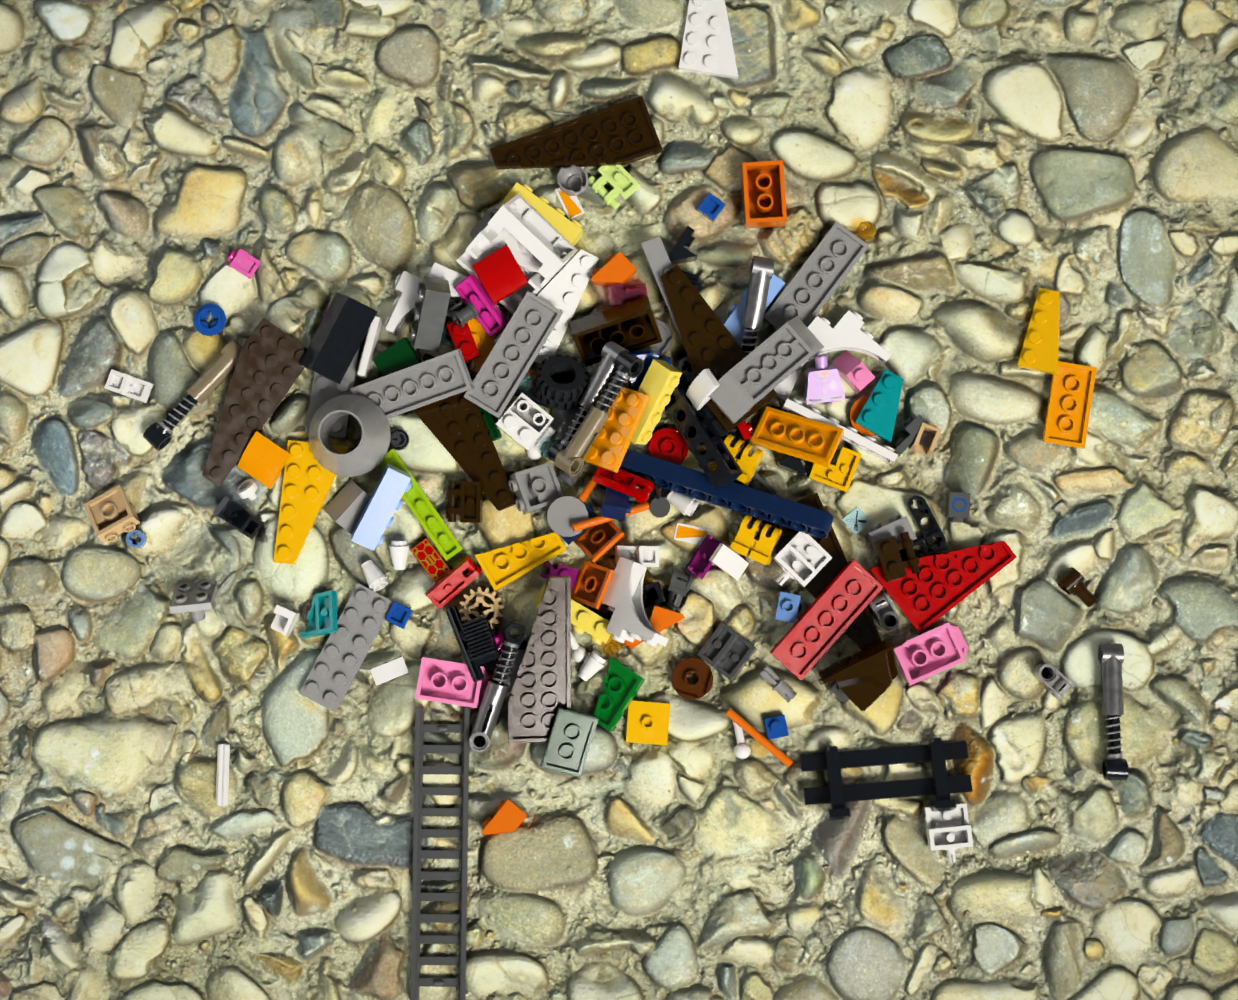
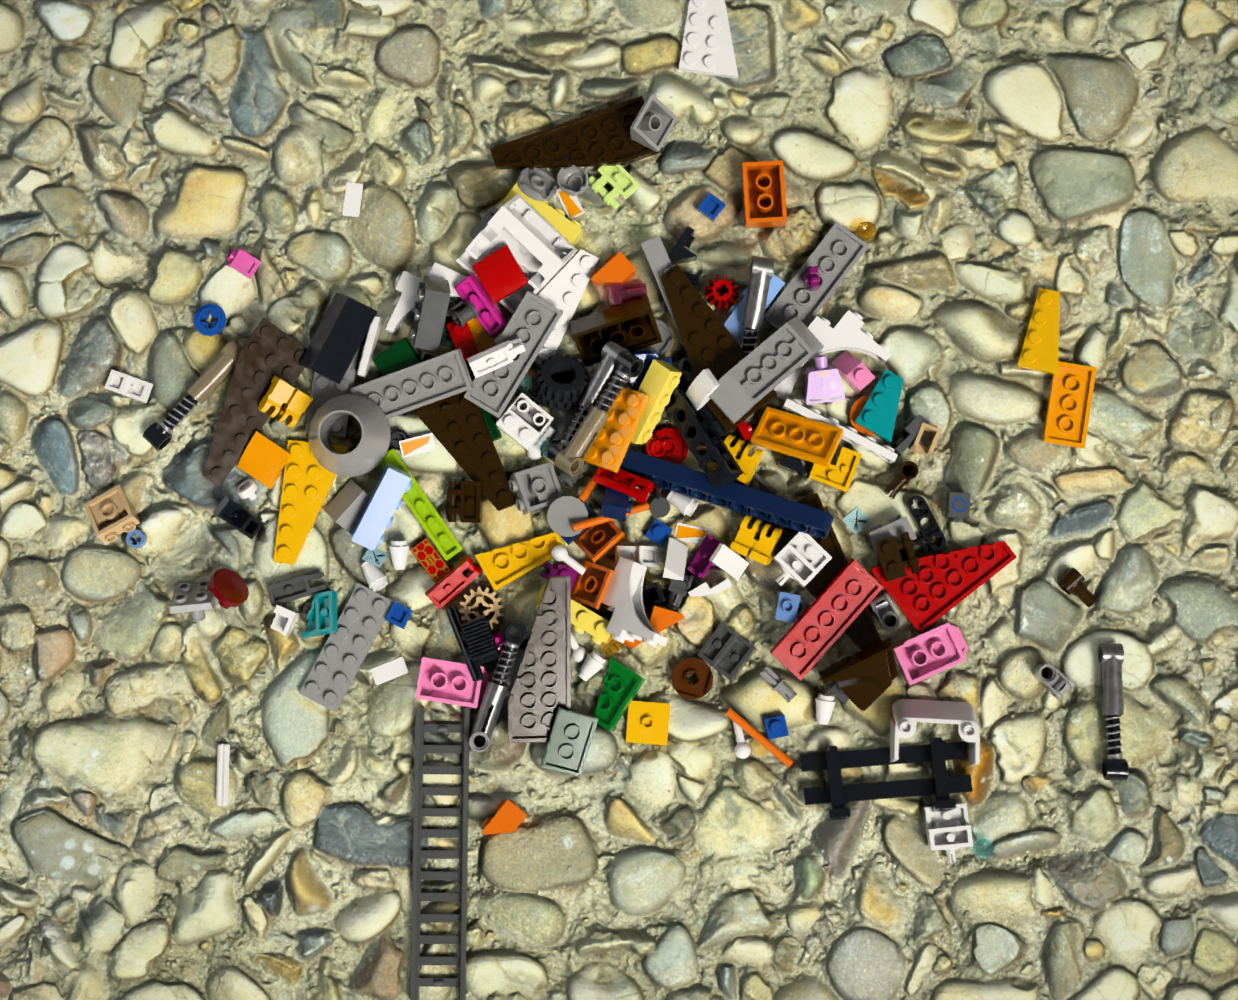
none -> dark red tile [207,568,249,609]
none -> yellow legs [258,375,313,428]
none -> dark grey hinge [266,572,328,606]
none -> white sticker [342,182,363,217]
none -> clear light blue sticker [362,548,389,568]
none -> sticker [399,433,436,458]
none -> white hinge [467,338,526,378]
none -> light grey tile [517,167,558,201]
none -> white bar [551,545,587,575]
none -> light grey slope [630,94,678,152]
none -> red plate [645,438,665,458]
none -> blue plate [645,518,673,547]
none -> white slope [663,537,688,581]
none -> white slope [688,579,732,597]
none -> red gear [705,275,739,310]
none -> magenta plate [804,266,820,291]
none -> white cone [815,693,836,724]
none -> dark brown pin [883,461,918,499]
none -> white windscreen [890,699,980,766]
none -> clear light blue plate [973,838,994,860]

